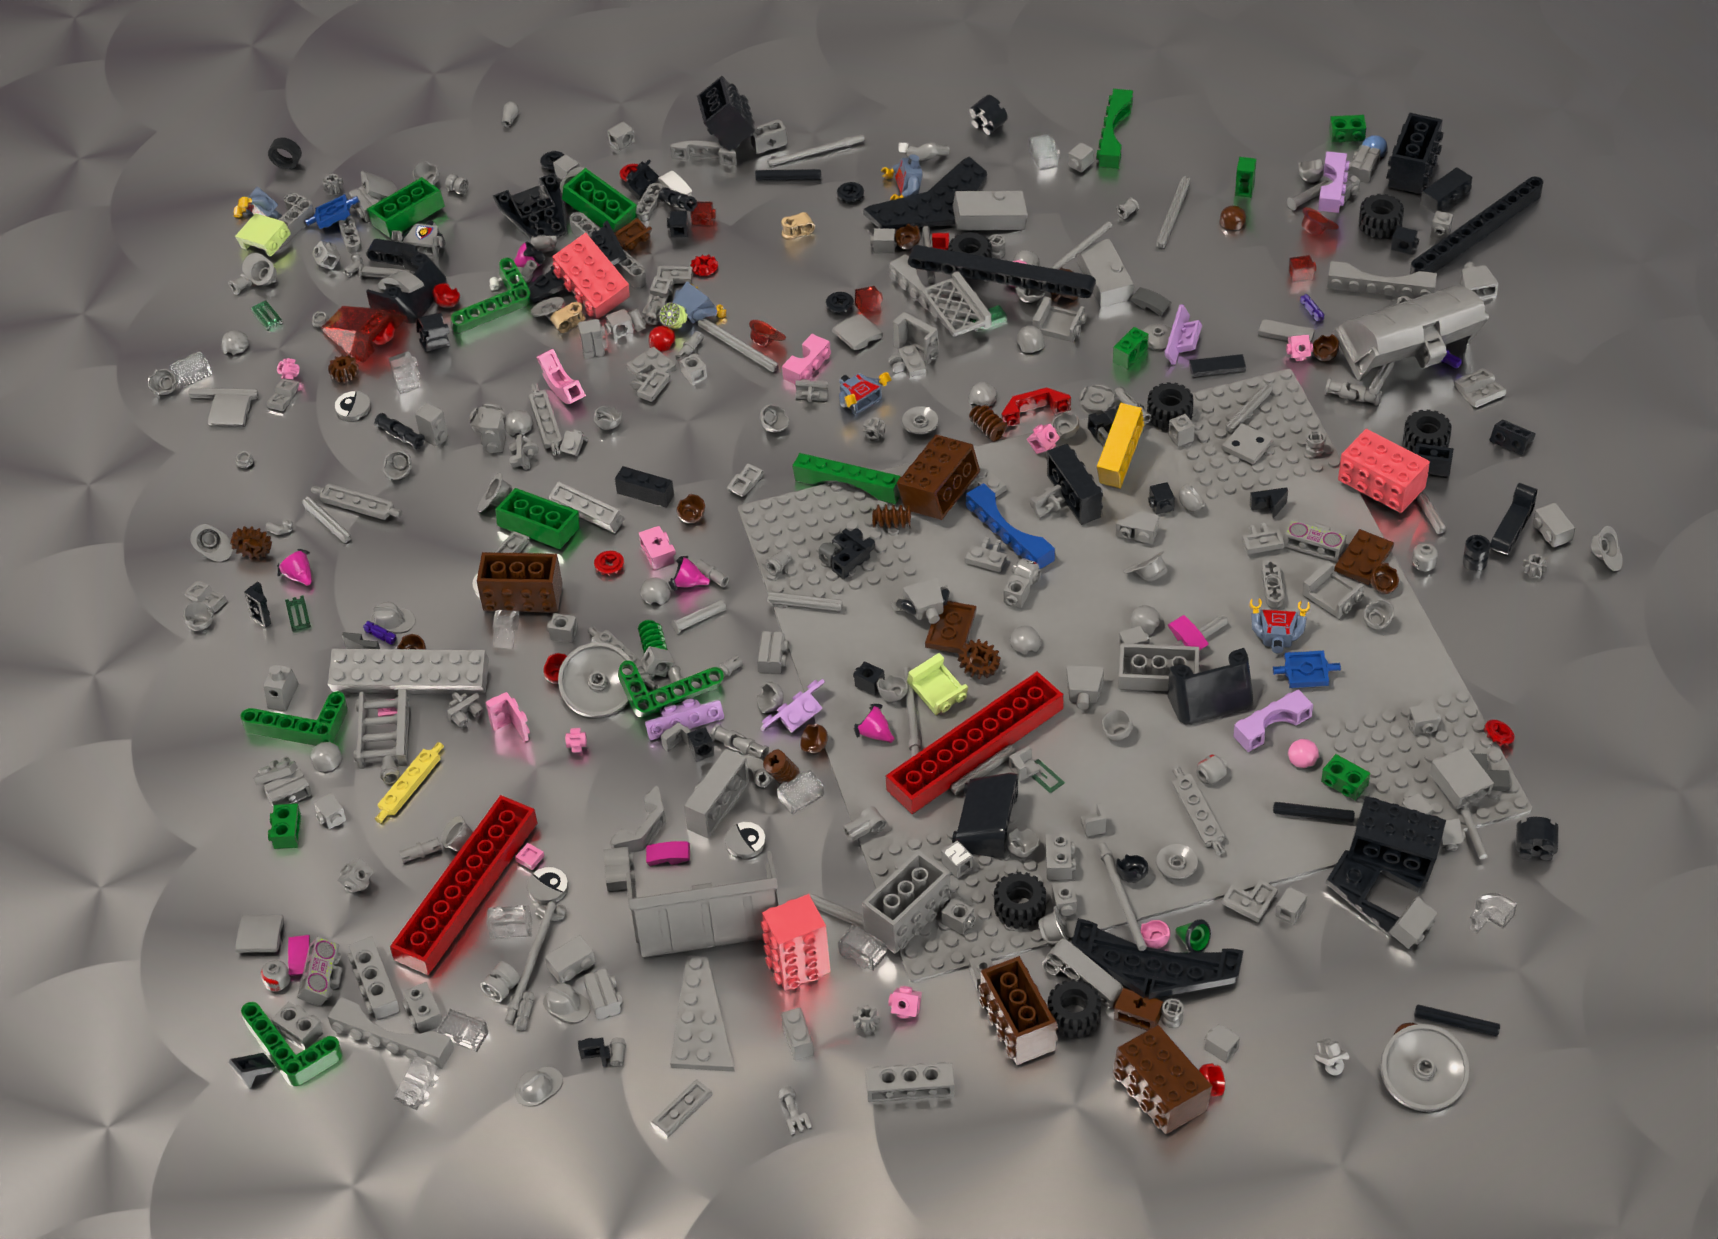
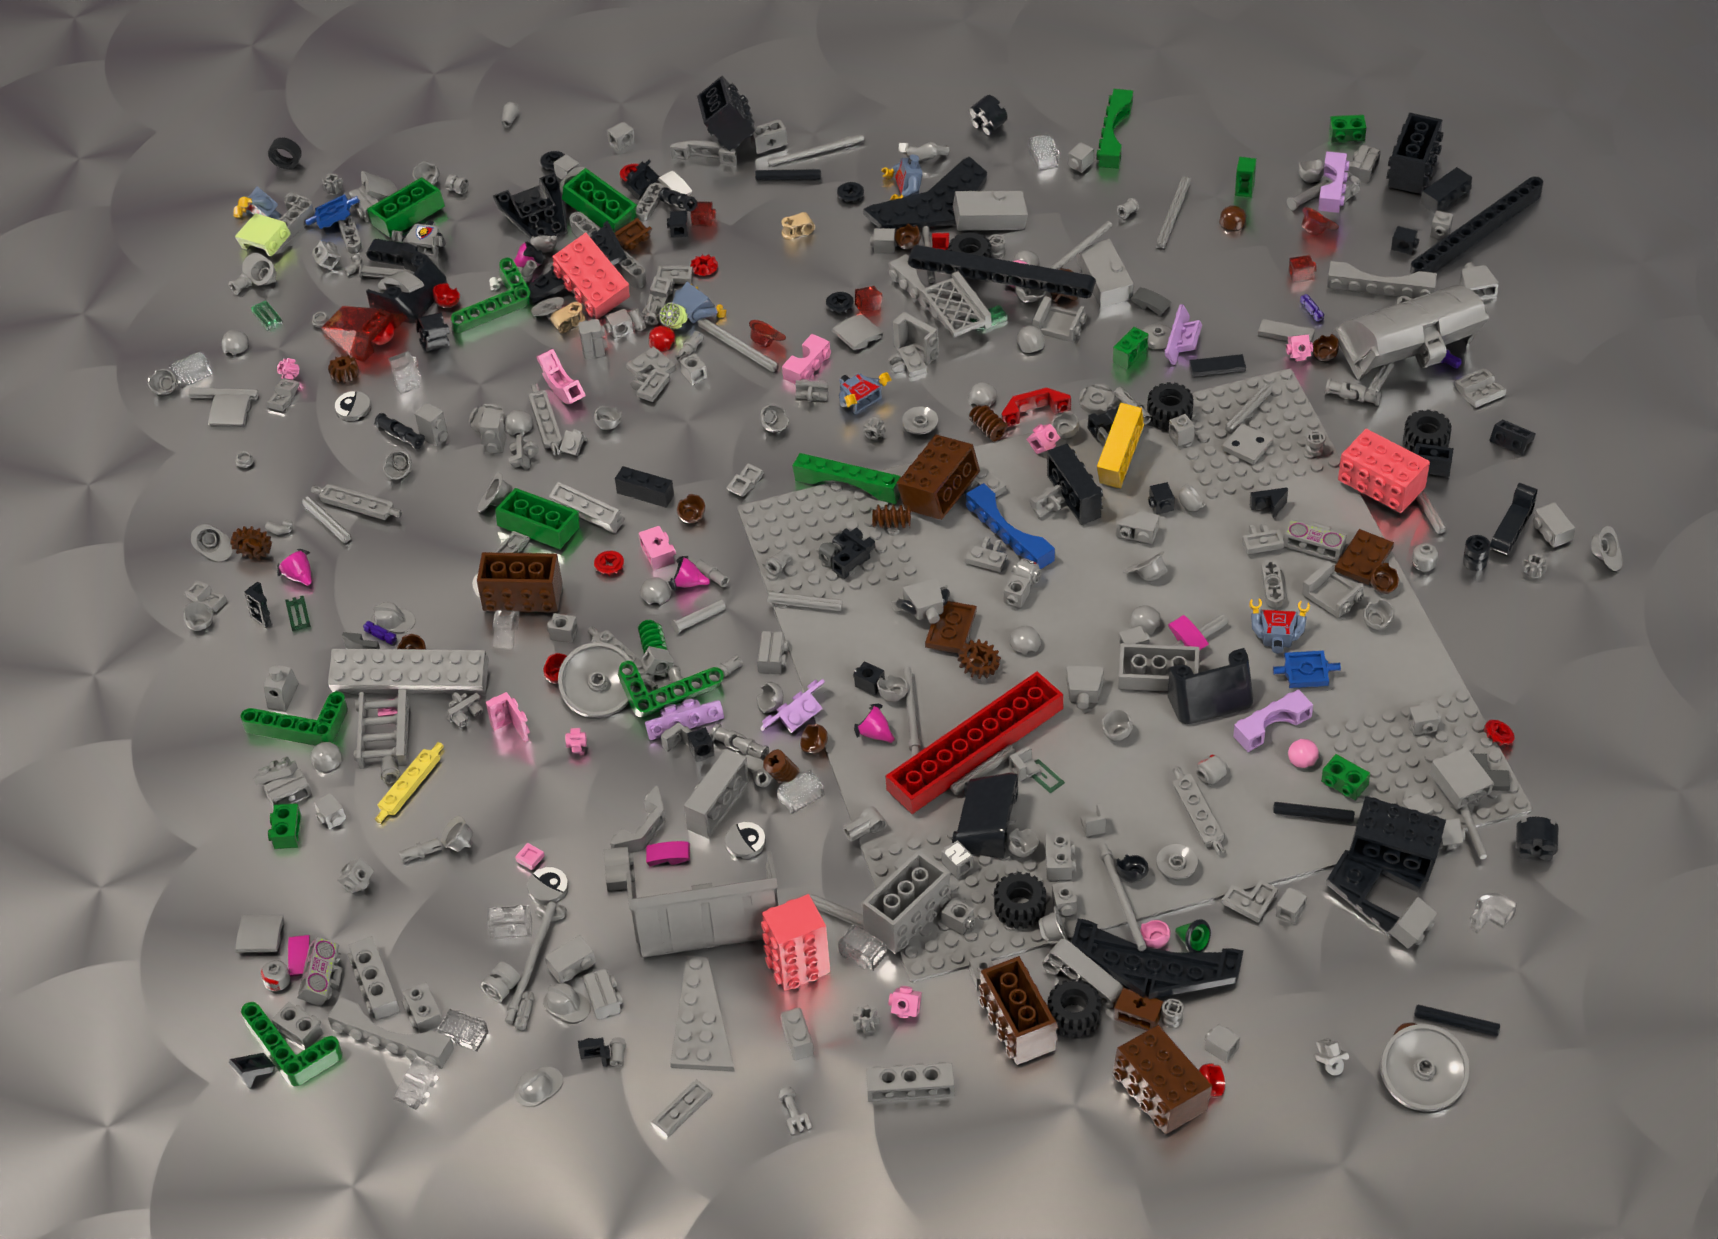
red brick [390,795,538,976] -> none
yellowish green panel [907,653,968,715] -> none
black tyre [1359,194,1404,238] -> none
medium blue hair [1362,135,1388,157] -> none

